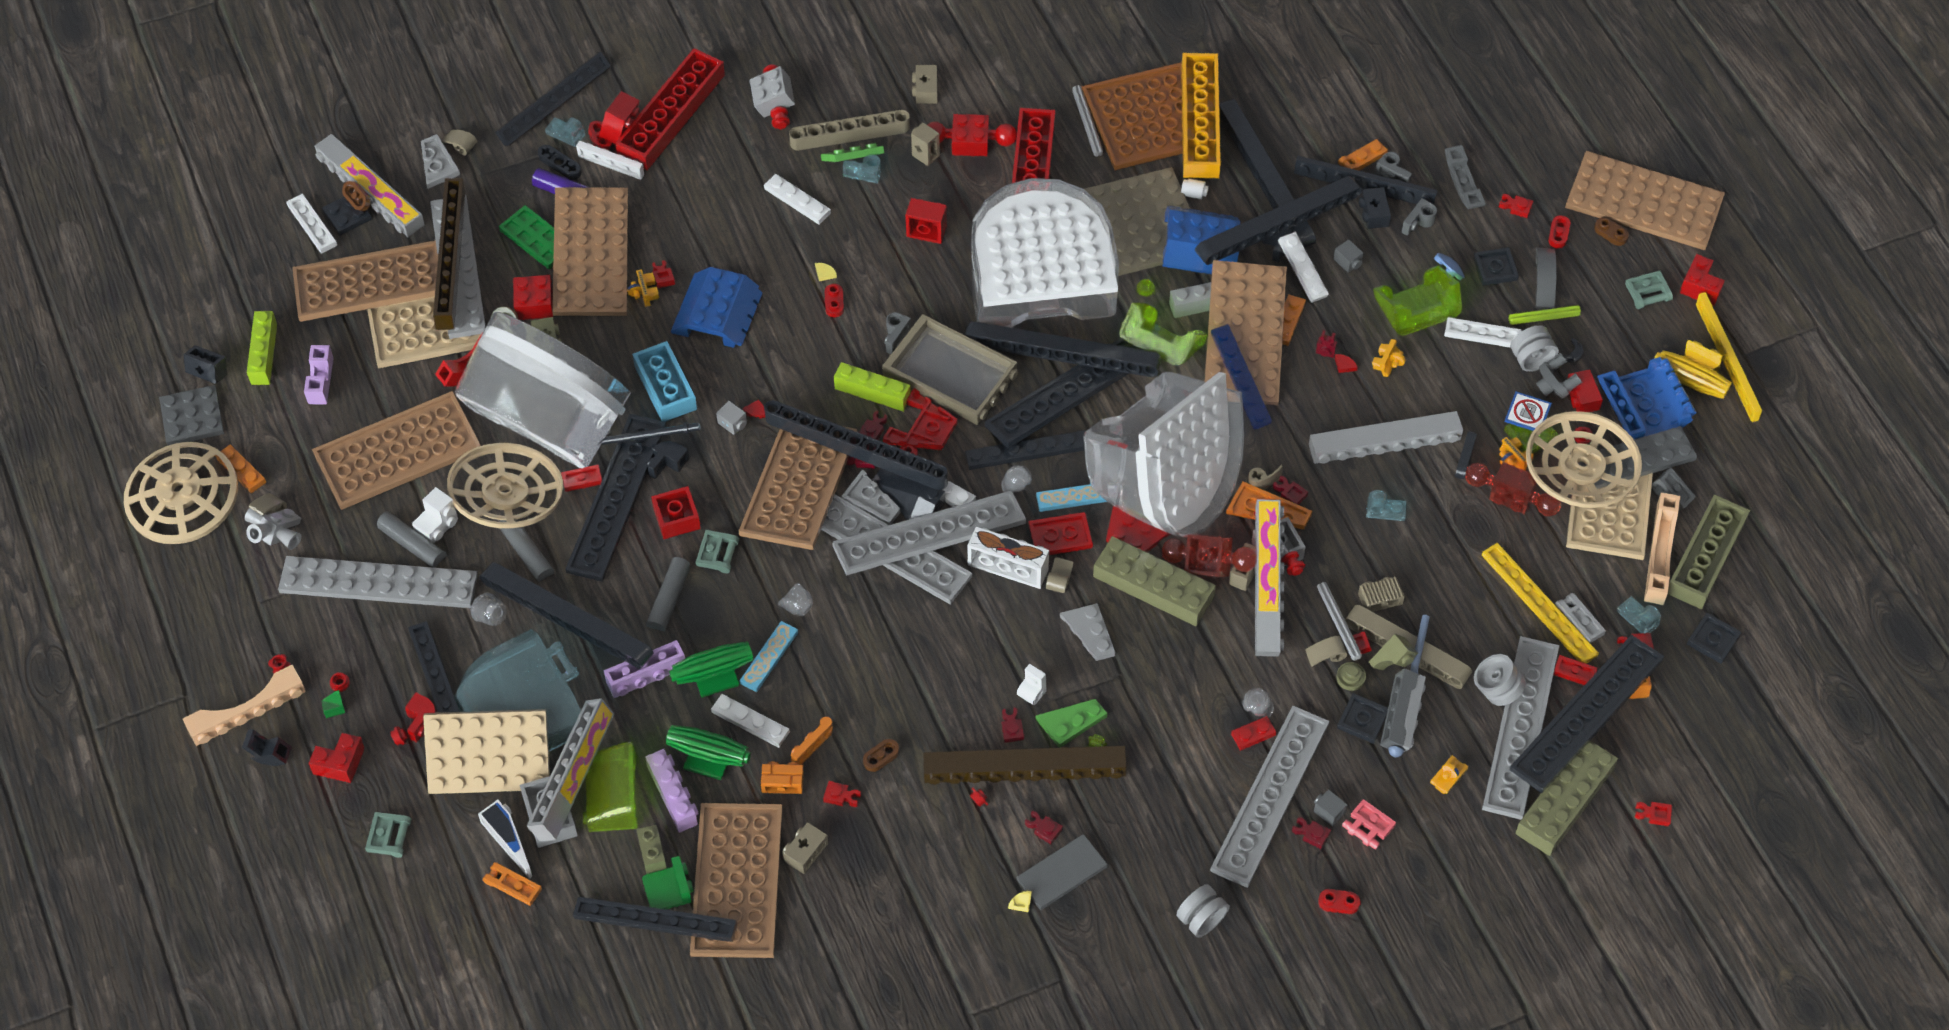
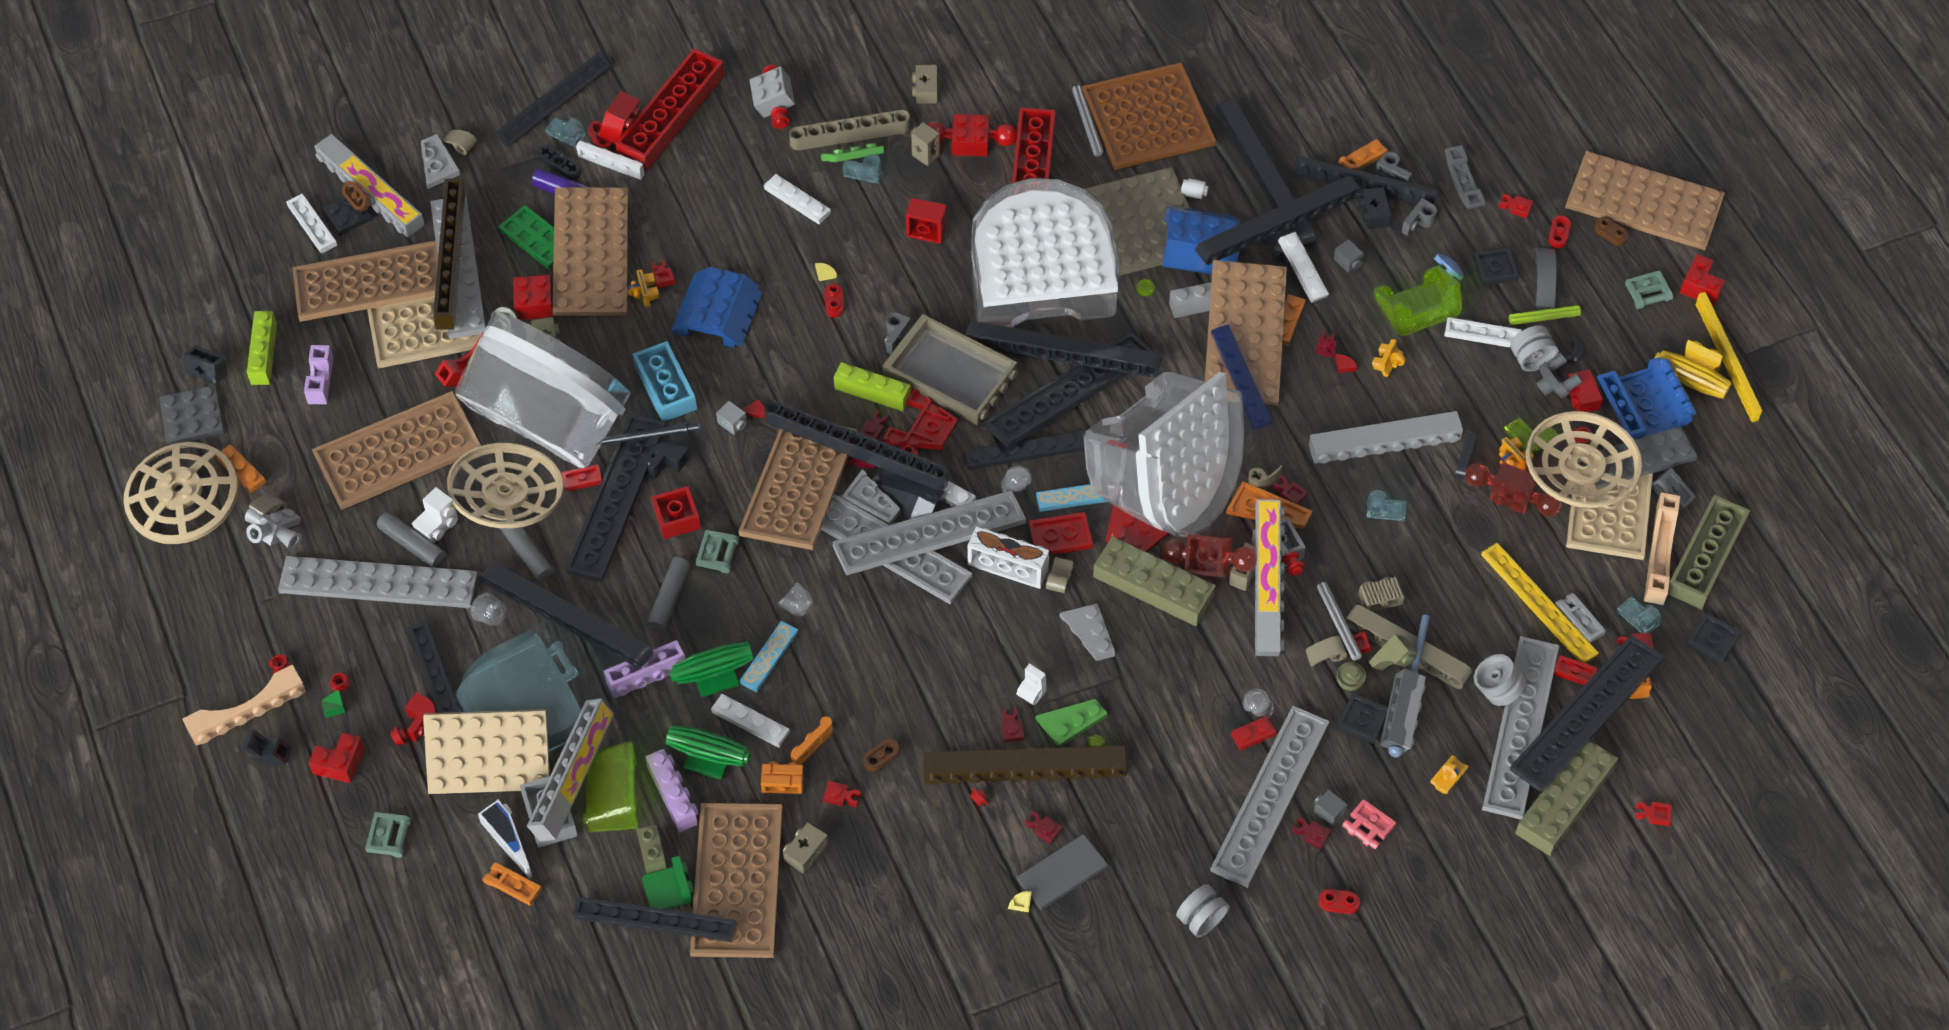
clear neon green windscreen [1120,303,1208,366] -> none
light orange brick [1181,53,1220,178] -> none
piece [1504,391,1552,431] -> none

